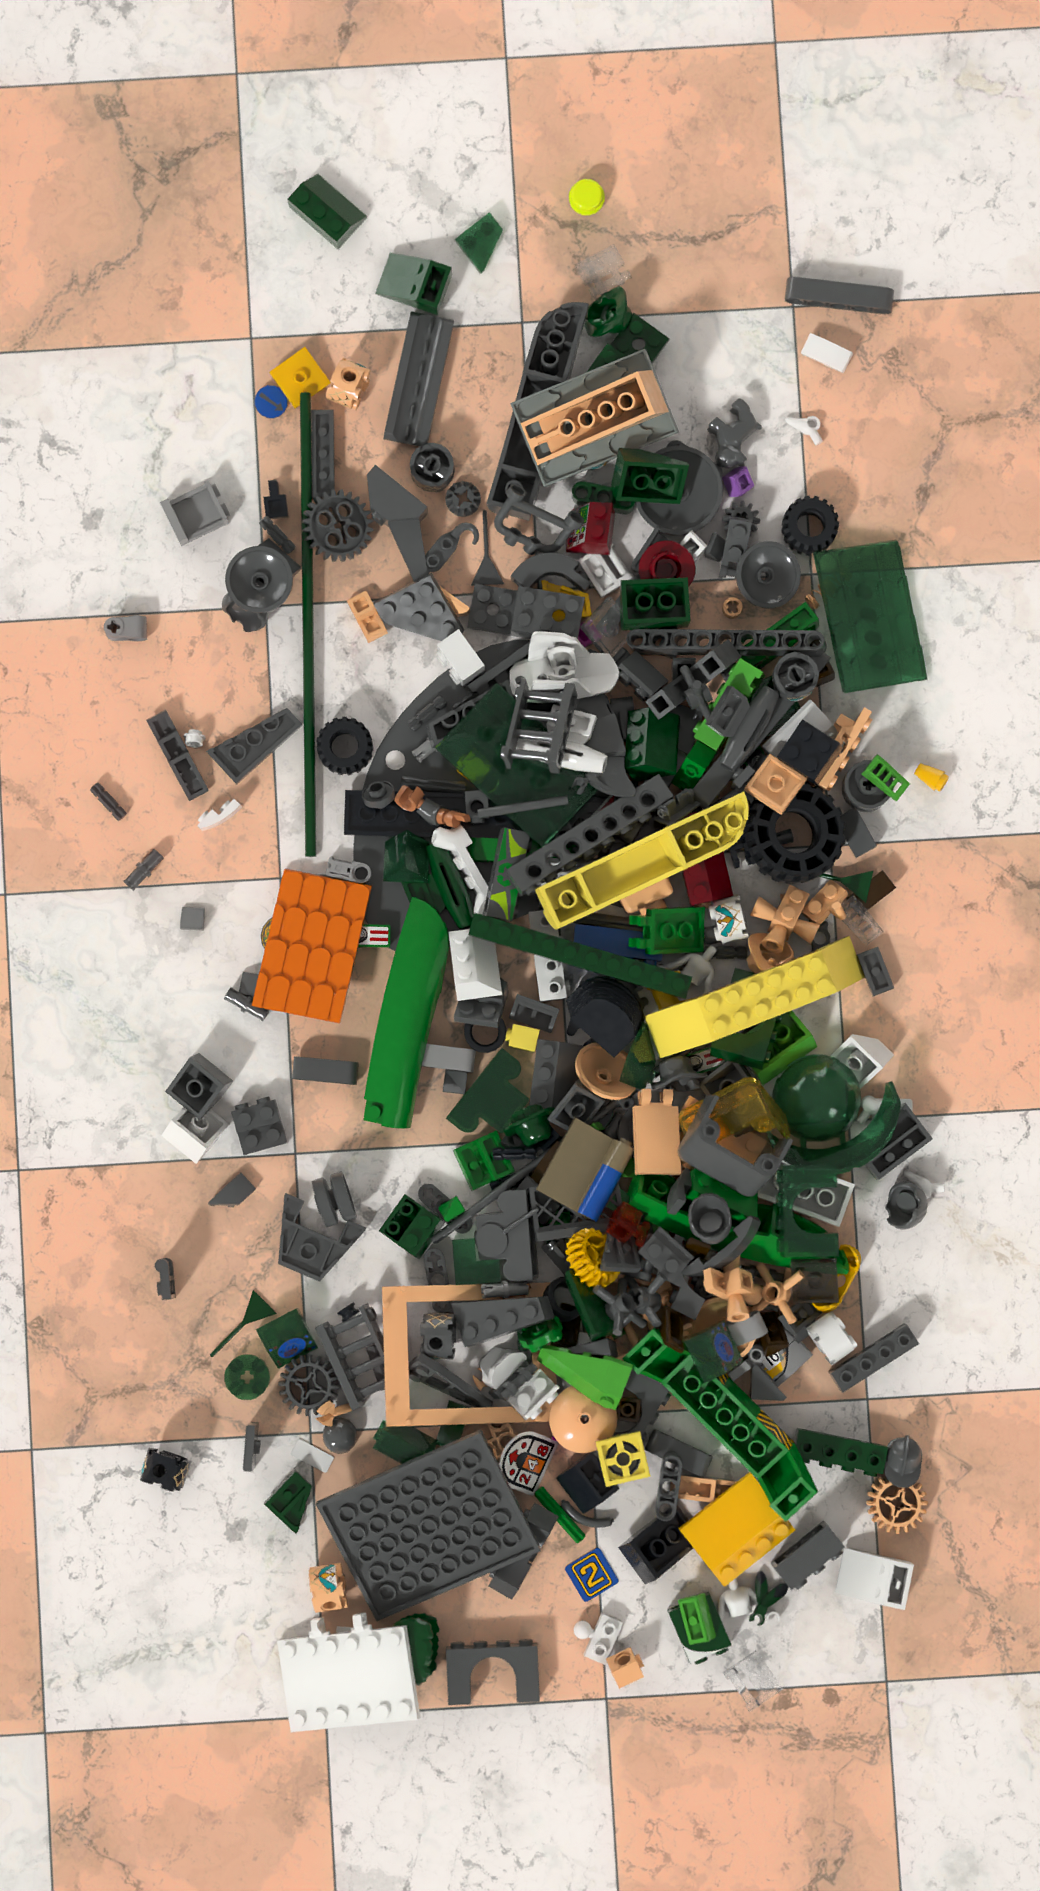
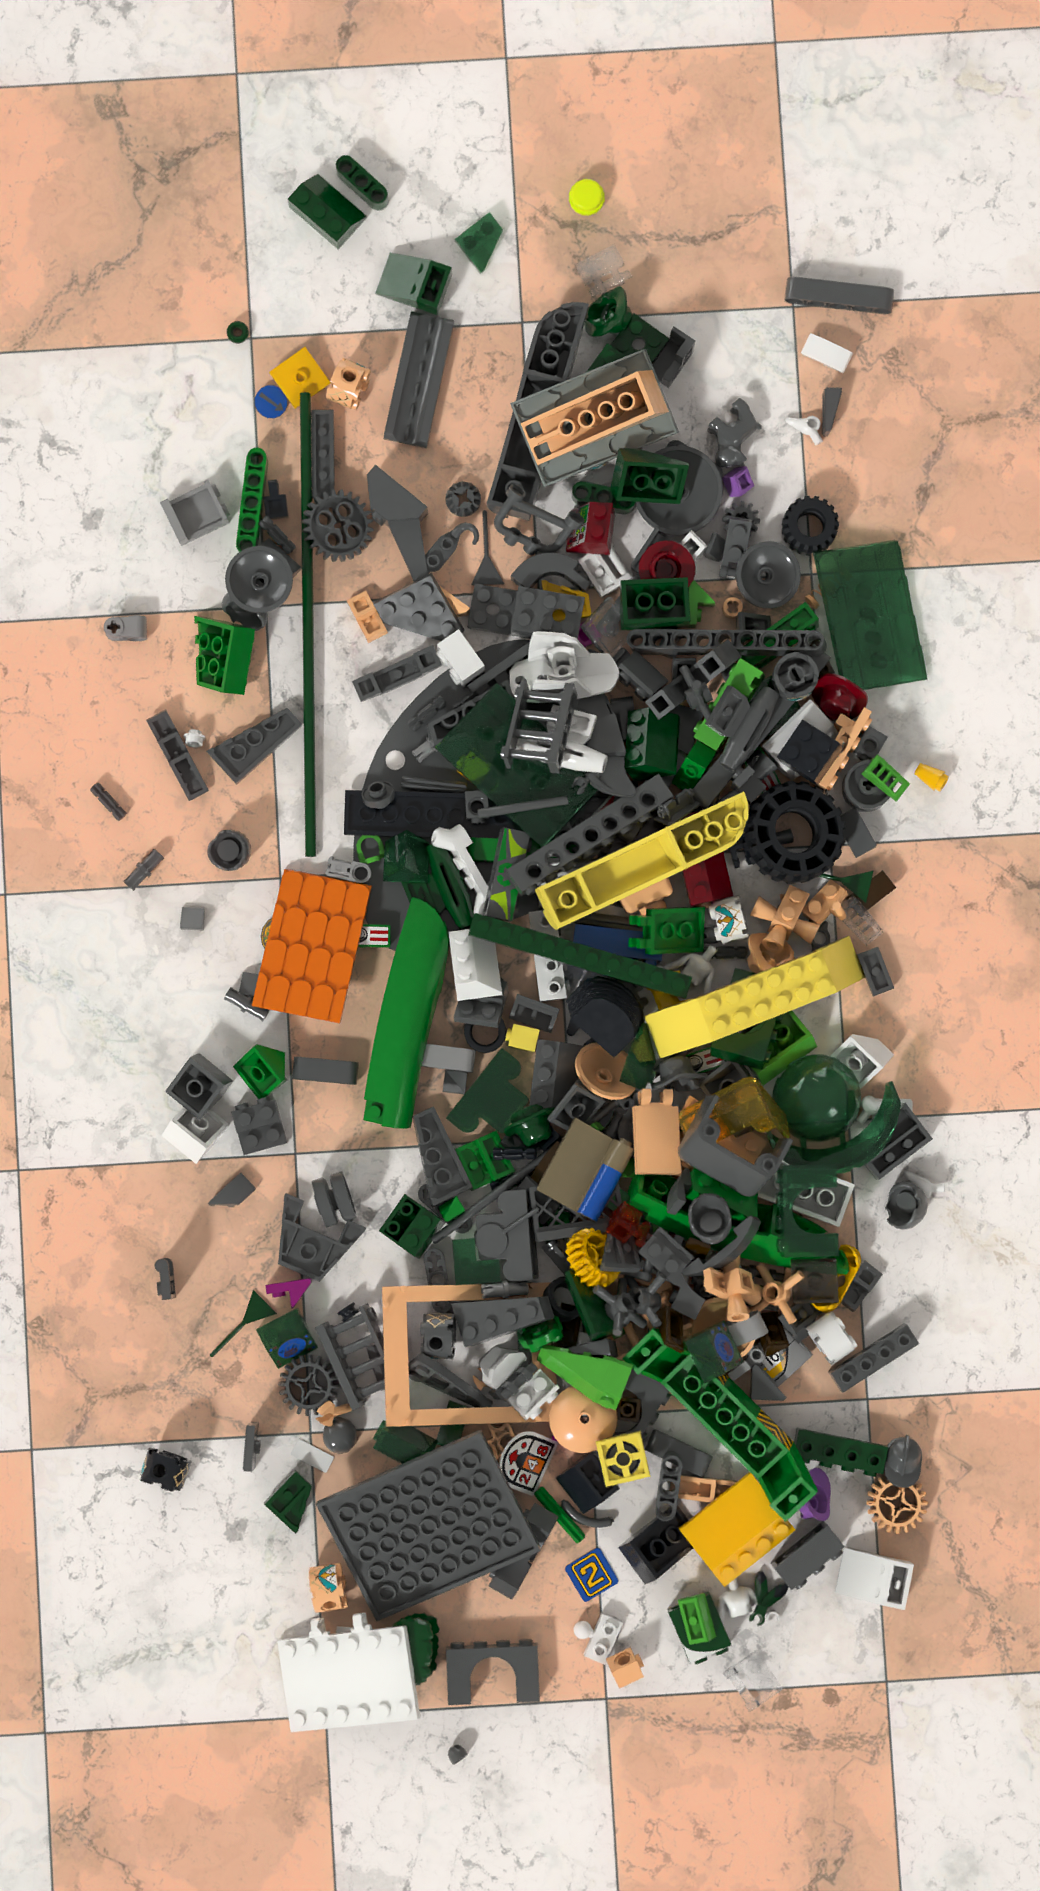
white slope [197,799,242,831] -> none
clear green plate [224,1354,270,1400] -> none
black tyre [316,717,373,775] -> none
nougat piece [395,785,470,828] -> none
dark grey brick [410,442,455,492] -> none
light nougat plate [744,754,807,815] -> none
none -> green wedge [194,616,255,695]
none -> dark grey piece [207,830,251,871]
none -> dark green plate [227,321,249,344]
none -> green slope [233,1044,287,1099]
none -> green beam [236,447,268,552]
none -> magenta slope [265,1278,312,1309]
none -> dark green beam [336,155,389,211]
none -> dark grey slope [352,645,442,702]
none -> bright green piece [356,836,387,864]
none -> dark grey wing [413,1106,473,1207]
none -> dark grey hinge [448,1745,468,1765]
none -> dark grey panel [652,326,696,388]
none -> bright green slope [688,580,715,628]
none -> dark grey slope [736,612,771,640]
none -> medium lavender piece [799,1468,831,1521]
none -> dark red hat [812,674,868,721]
none -> dark grey slope [822,388,842,437]
none -> dark grey slope [841,1261,883,1312]
none -> dark grey brick [853,726,888,761]

